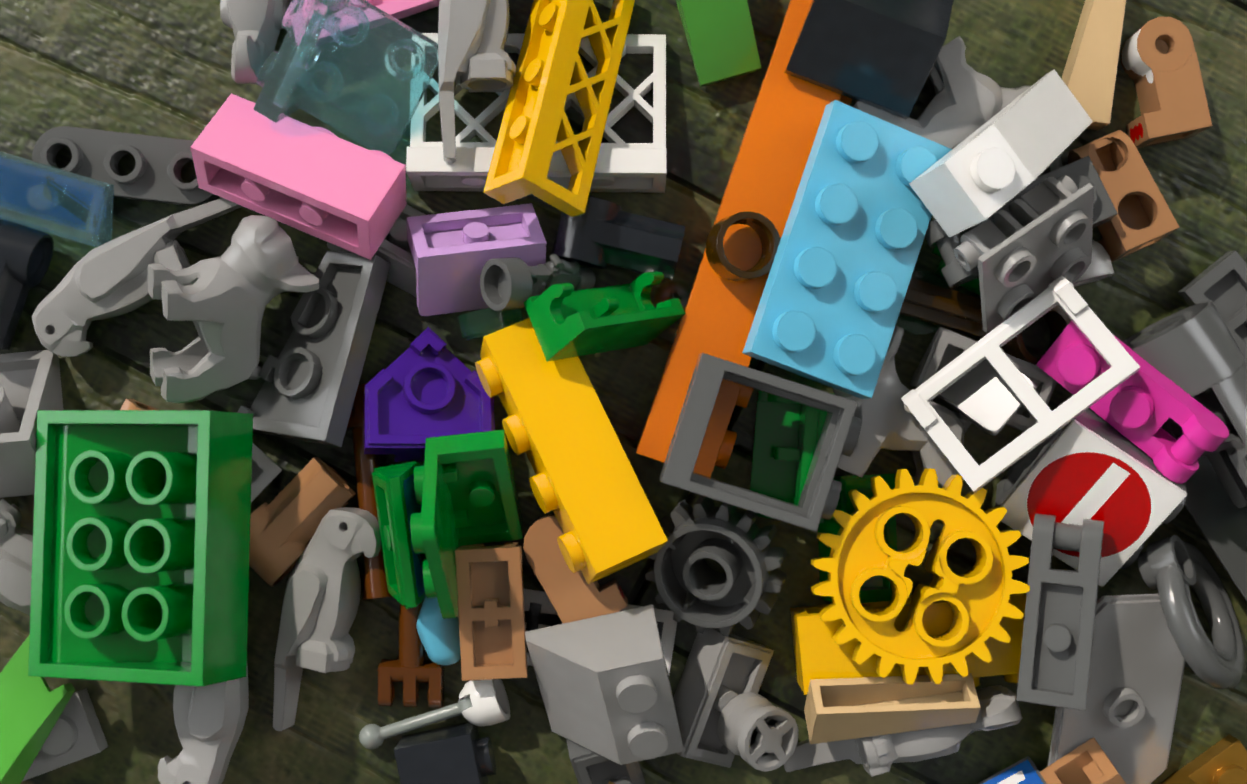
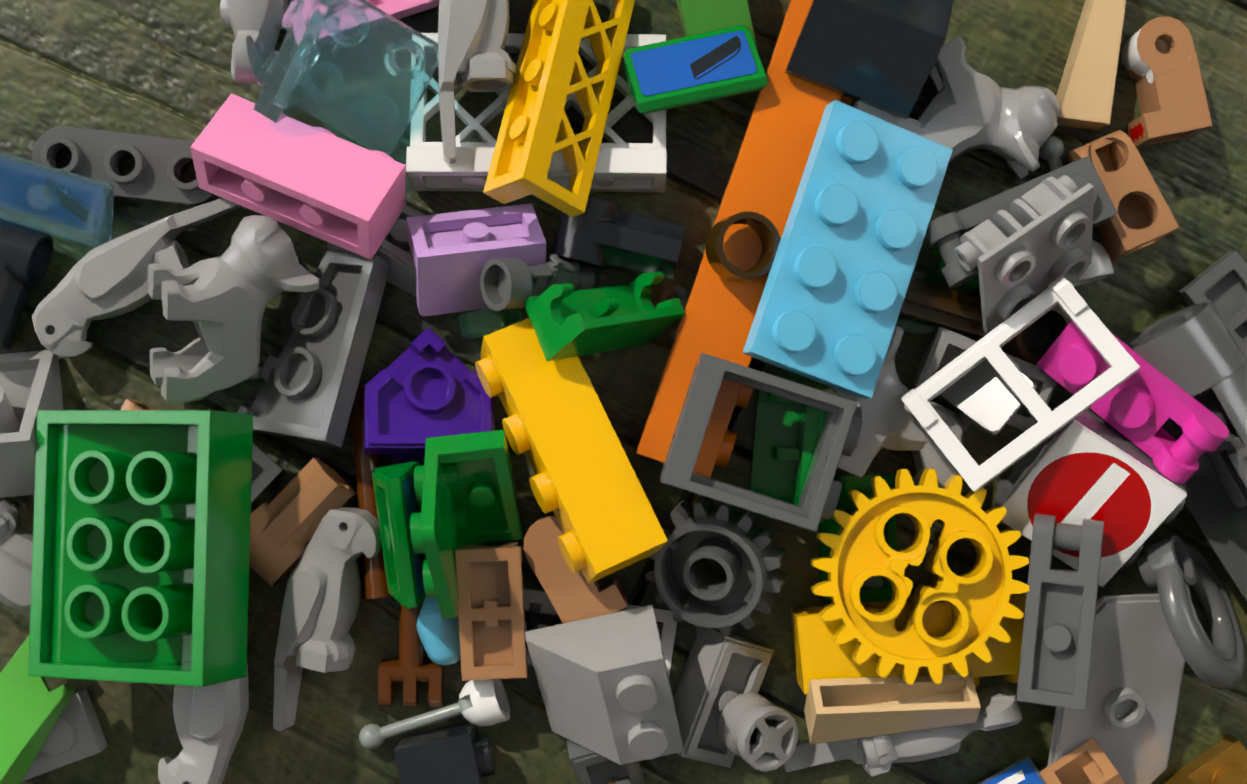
white slope [909,69,1093,237] -> none
none -> slope [623,25,768,114]

